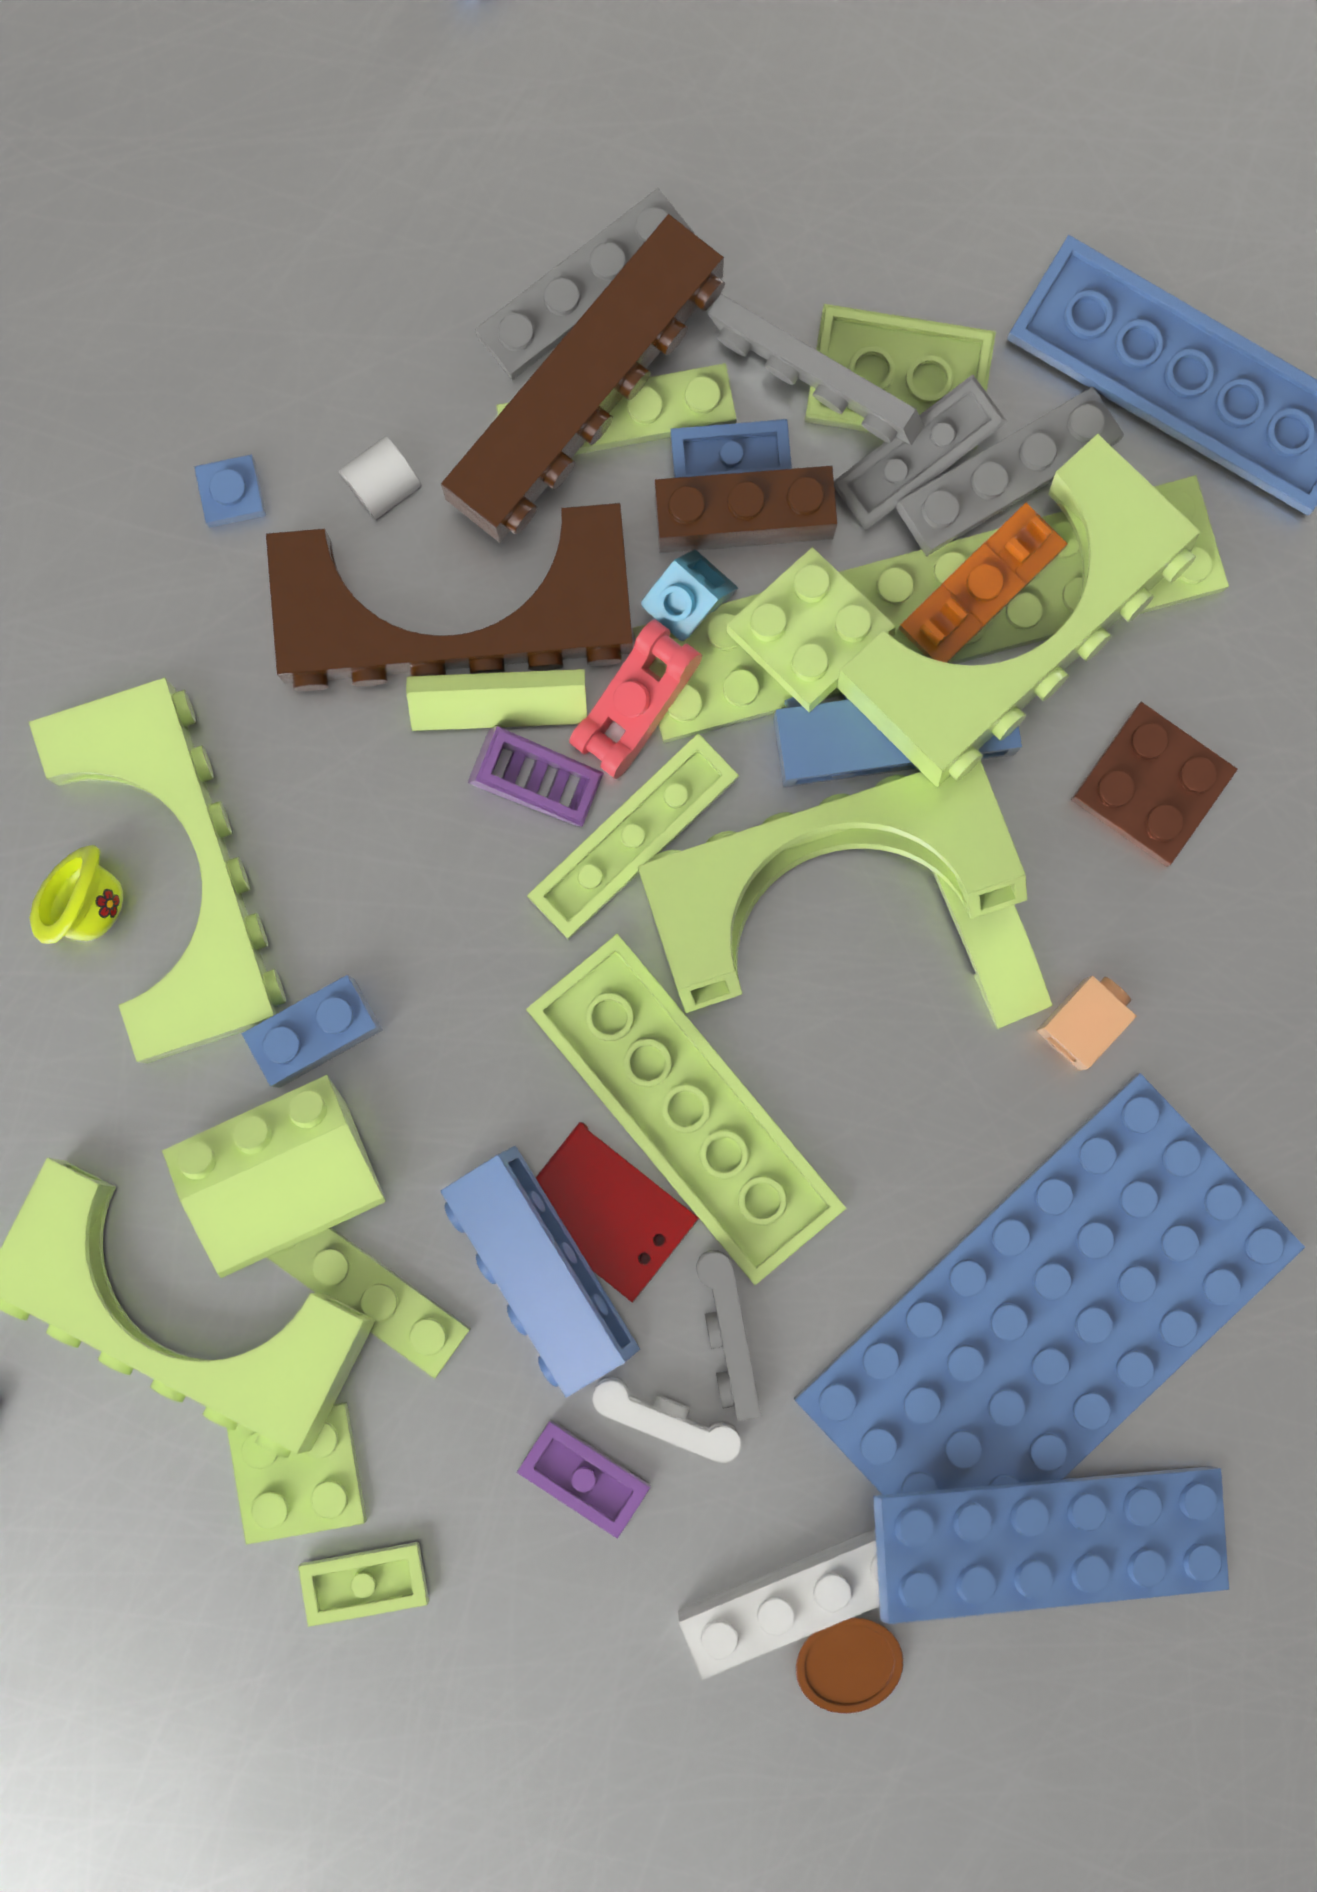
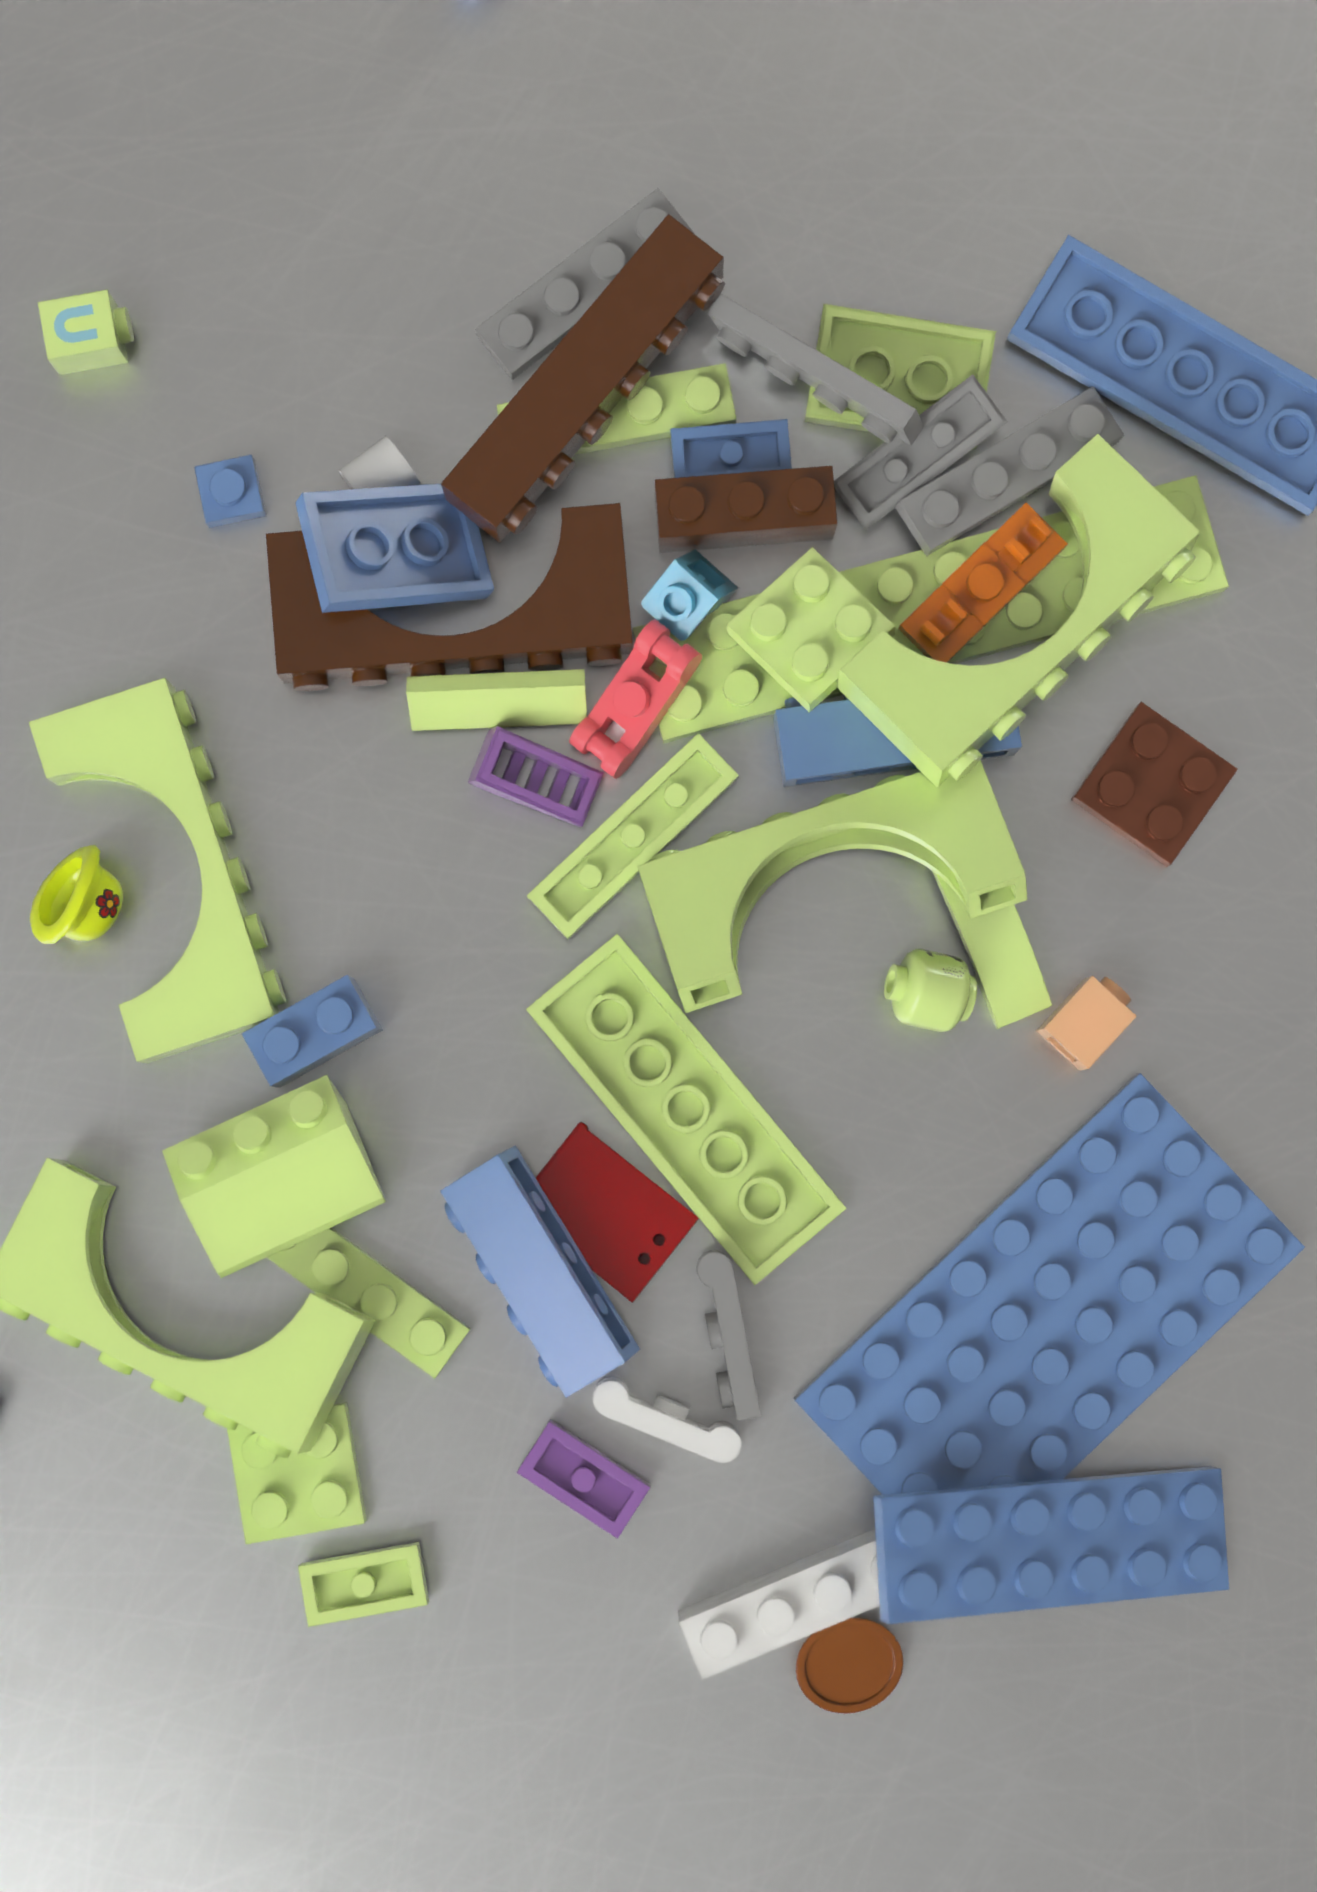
none -> yellowish green brick [38,290,134,375]
none -> medium blue plate [295,483,494,613]
none -> yellowish green head [884,949,977,1032]

